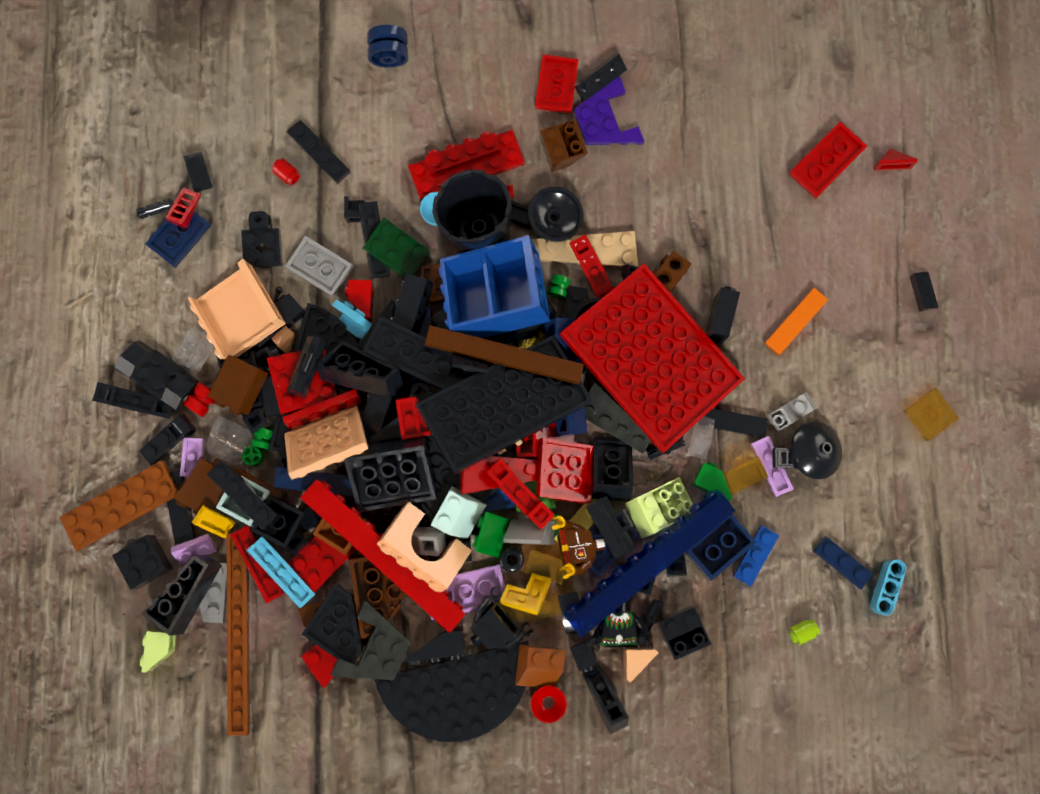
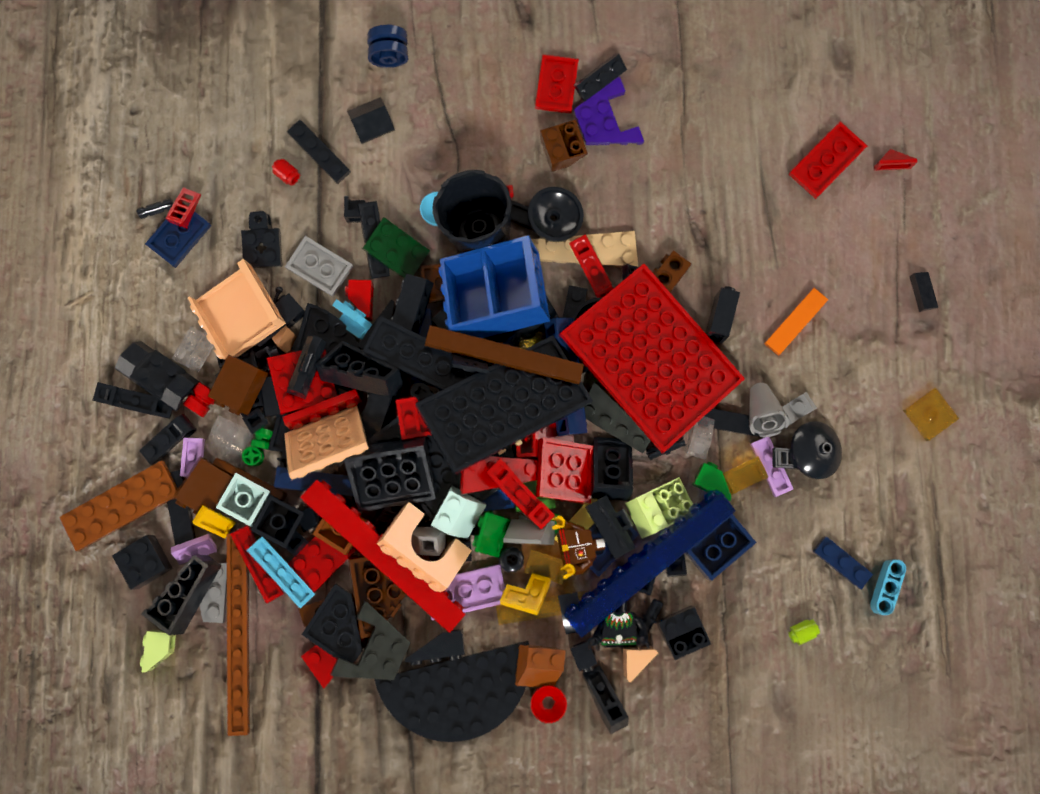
black slope [183,152,213,192] -> none
black brick [207,460,282,531] -> none
red plate [408,130,525,201] -> none
black torso [471,586,533,650] -> none
green wheel [548,275,571,299] -> none
blue plate [733,525,779,586] -> none
none -> black slope [347,97,395,144]
none -> light grey cone [749,383,789,437]

